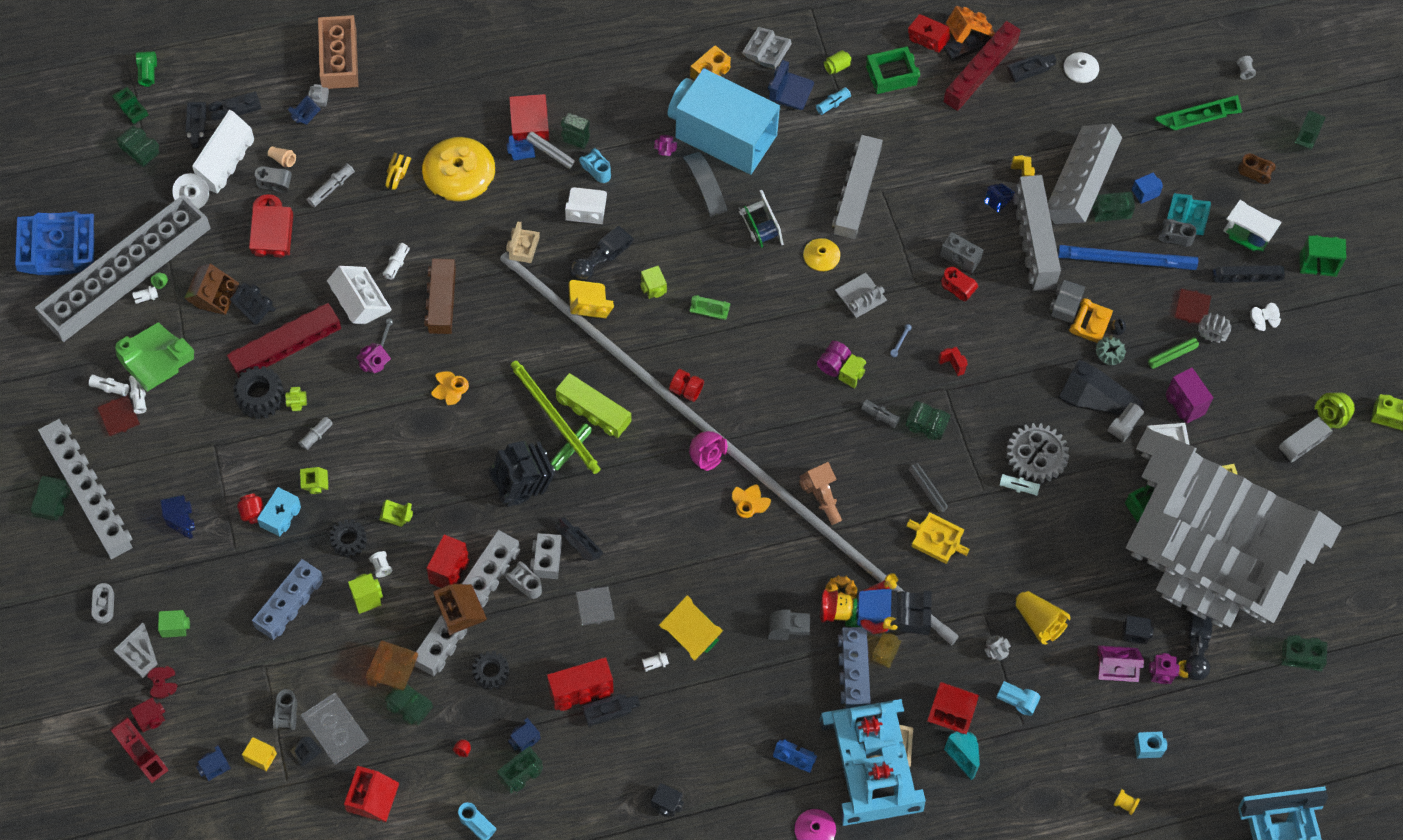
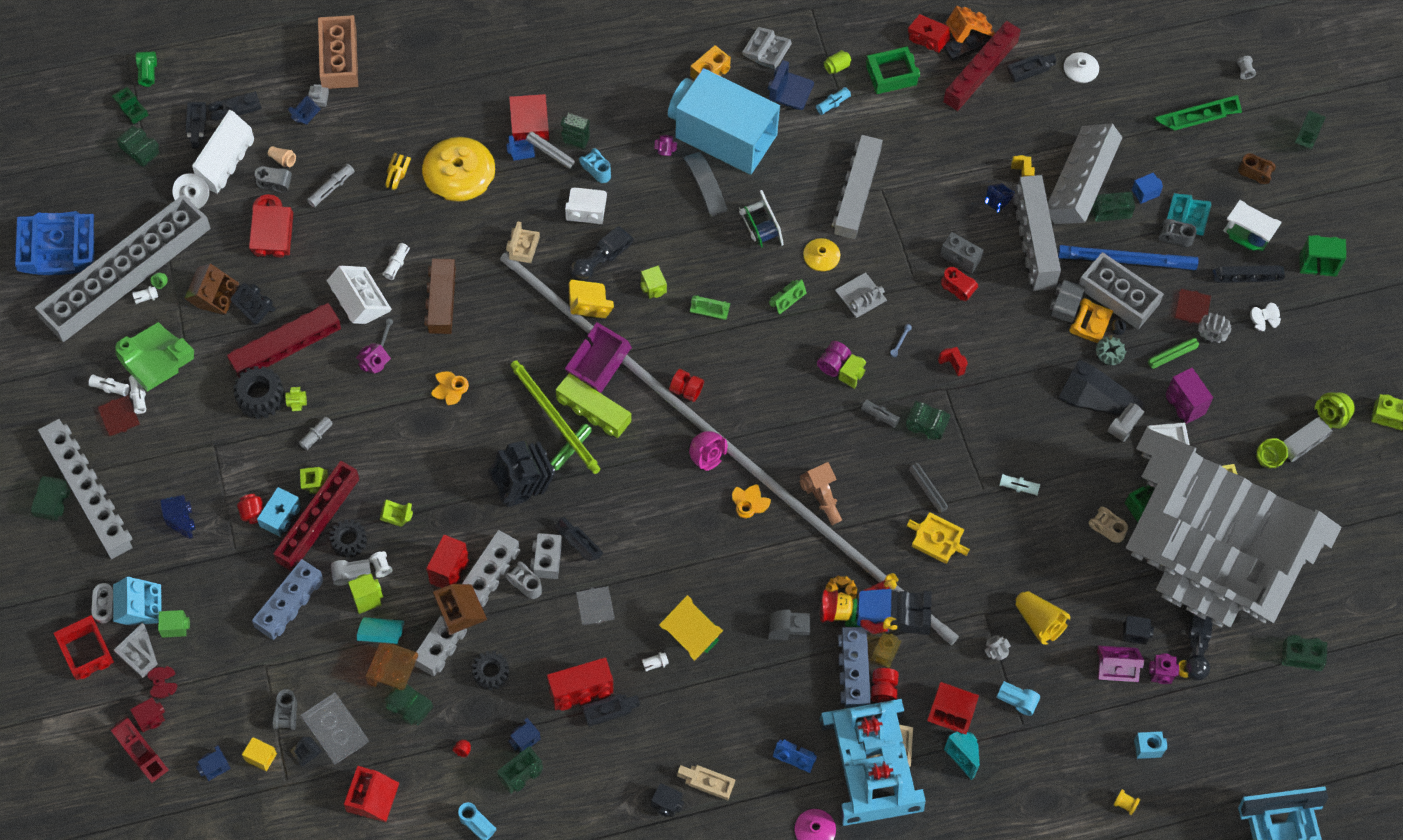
light grey gear [1006,423,1069,483] -> none
none -> red window [54,615,114,680]
none -> medium azure slope [113,577,161,626]
none -> dark red brick [273,461,359,571]
none -> light grey piece [330,559,371,586]
none -> teal slope [357,617,404,644]
none -> magenta piece [565,322,632,393]
none -> tan hinge [677,765,735,800]
none -> bright green hinge [769,279,806,315]
none -> red wheel [871,668,899,703]
none -> light grey brick [1079,252,1164,330]
none -> tan piece [1089,507,1128,543]
none -> lime hair [1256,438,1288,469]

